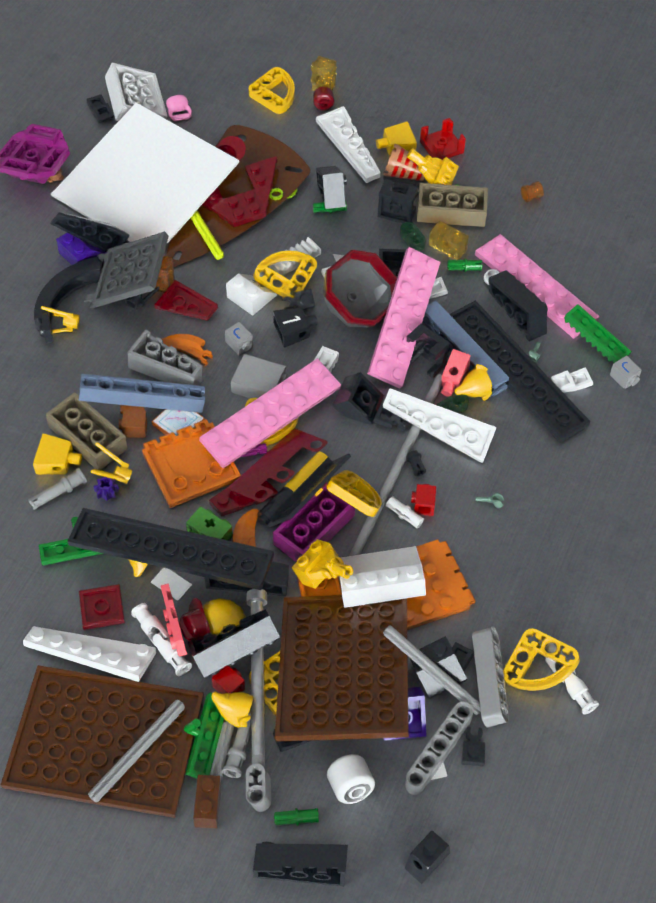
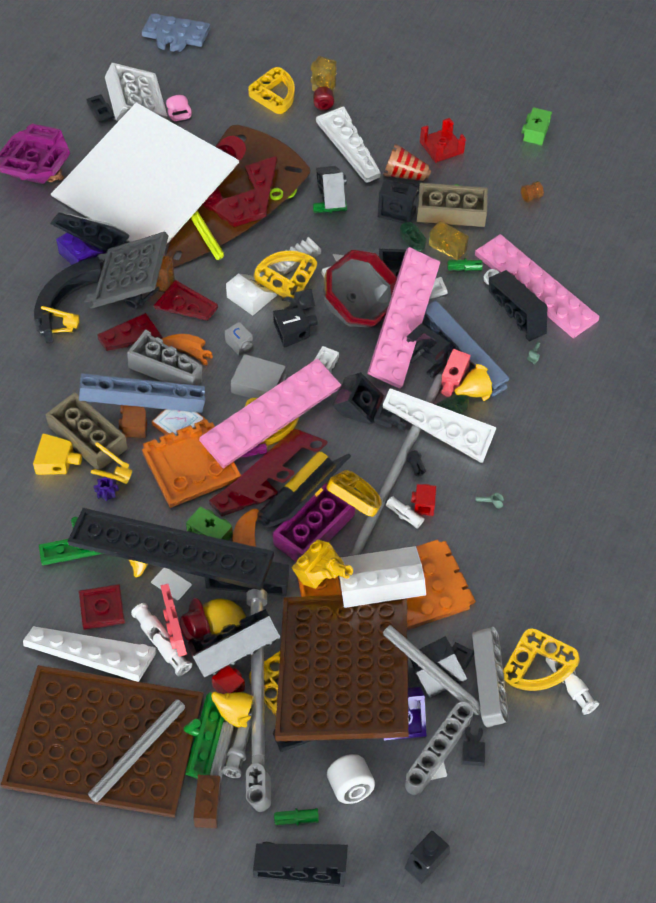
light grey pin [28,468,87,510] -> none
yellow torso [376,121,417,156] -> none
yellow brick [407,148,459,185] -> none
black plate [449,300,590,443] -> none
white slope [551,368,593,393] -> none
green gear [564,304,632,364] -> none
light grey brick [610,356,642,389] -> none
none -> dark red wing [97,313,163,351]
none -> sand blue plate [142,13,210,52]
none -> bright green brick [522,107,552,145]

